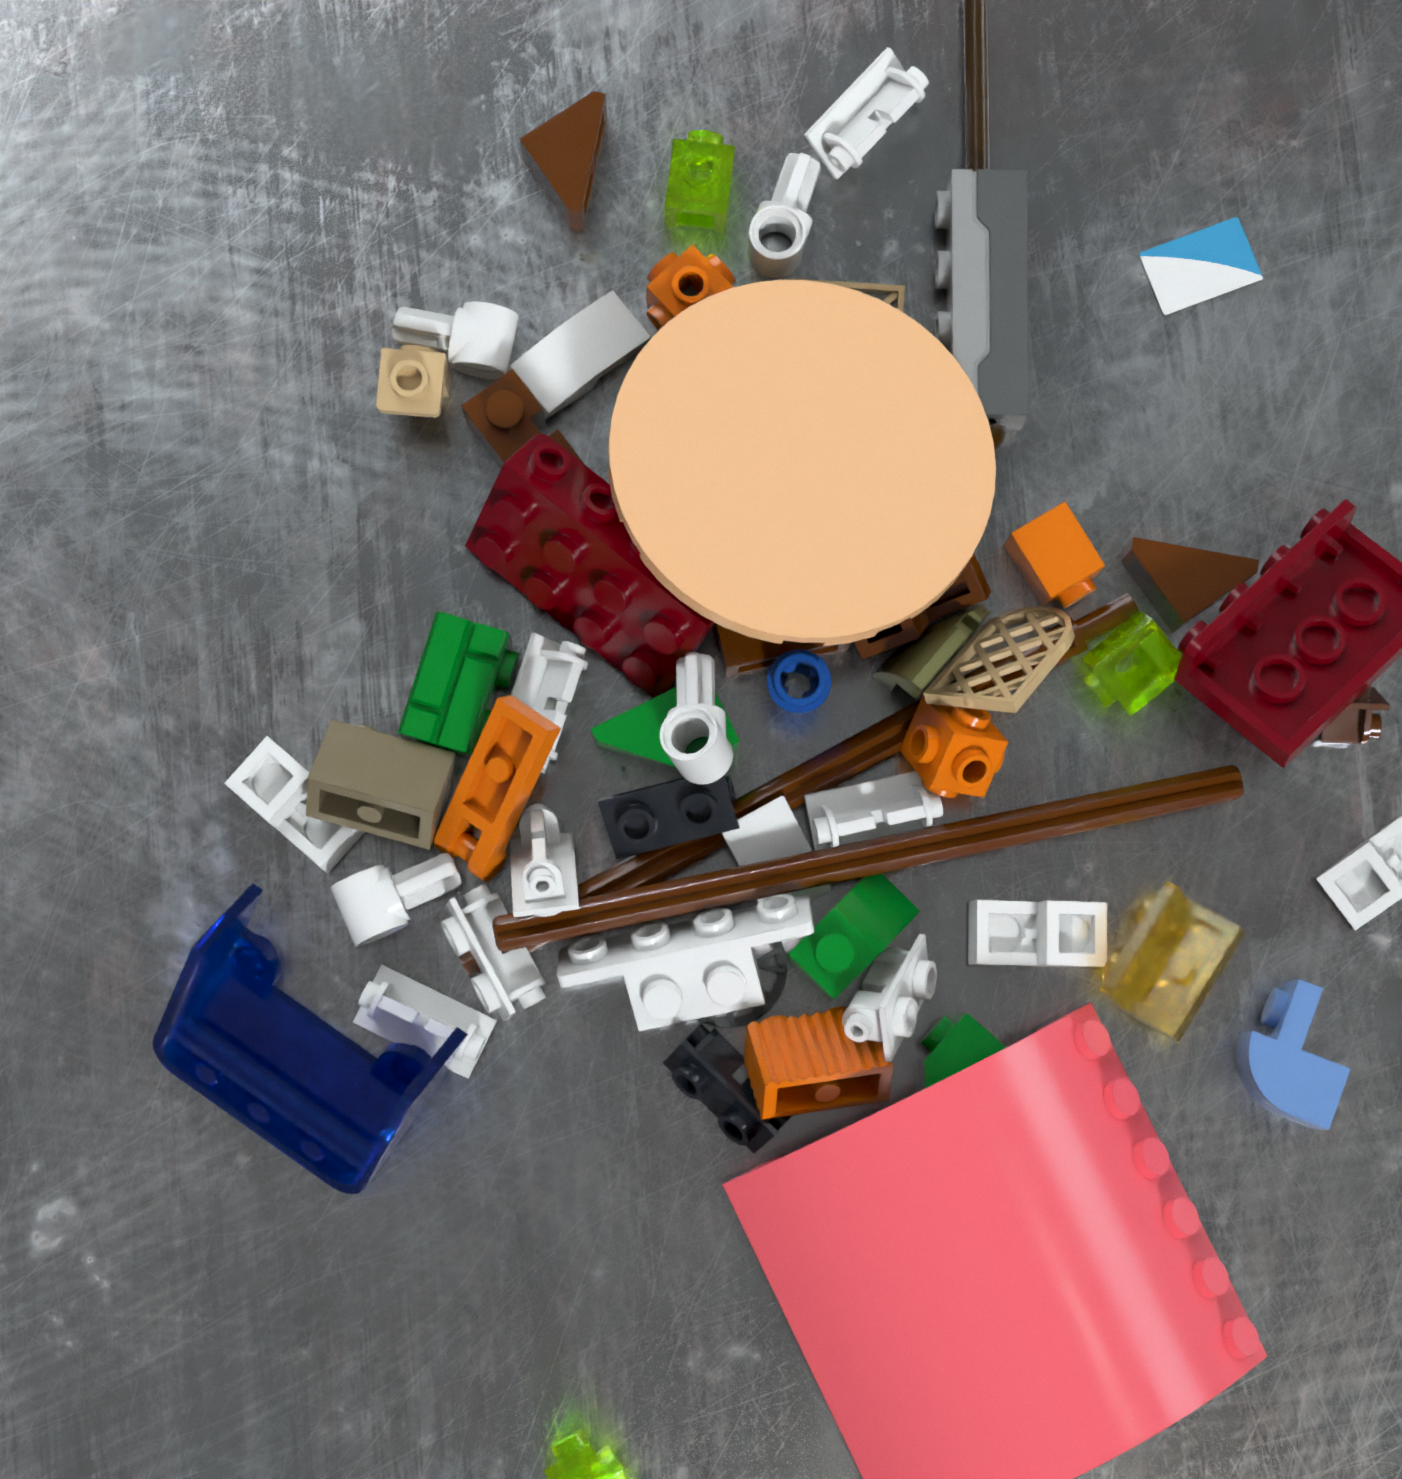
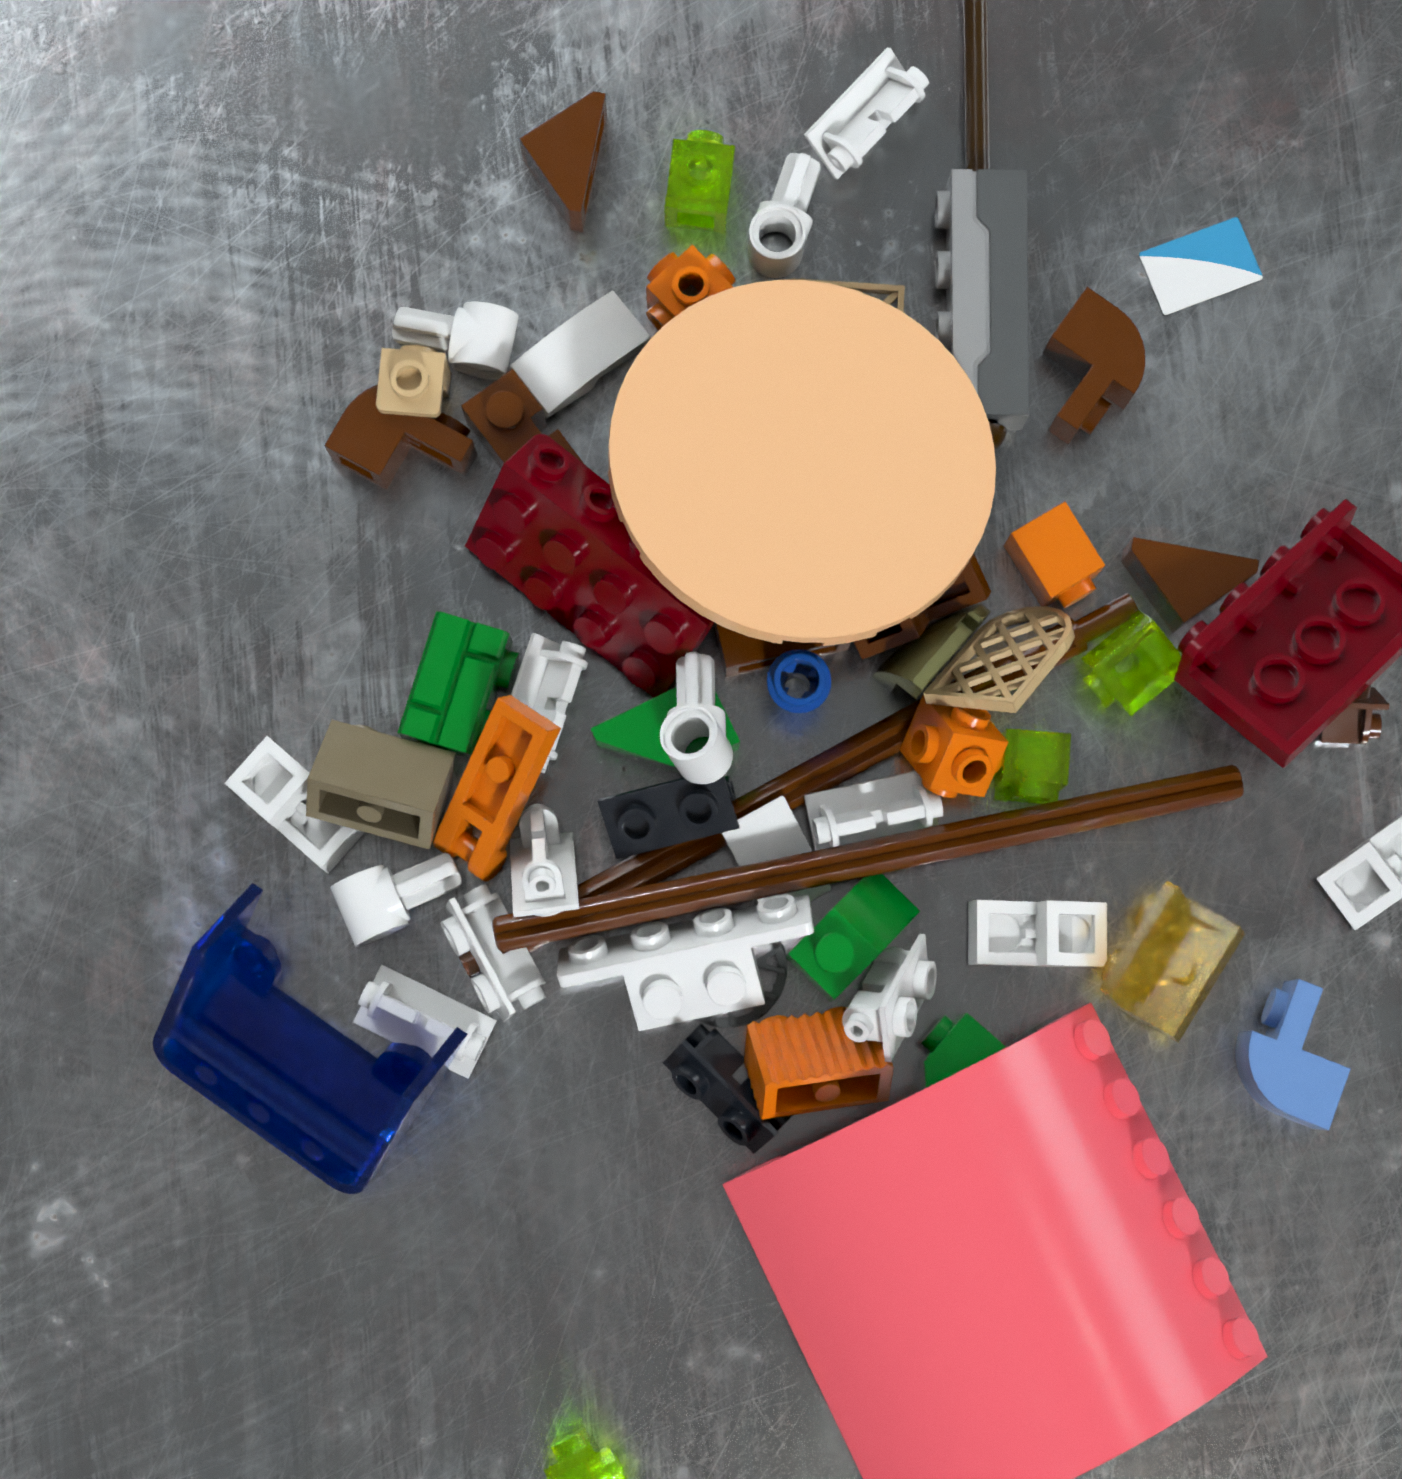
none -> reddish brown brick [324,385,478,490]
none -> clear neon green brick [993,728,1071,804]
none -> reddish brown brick [1043,287,1146,444]

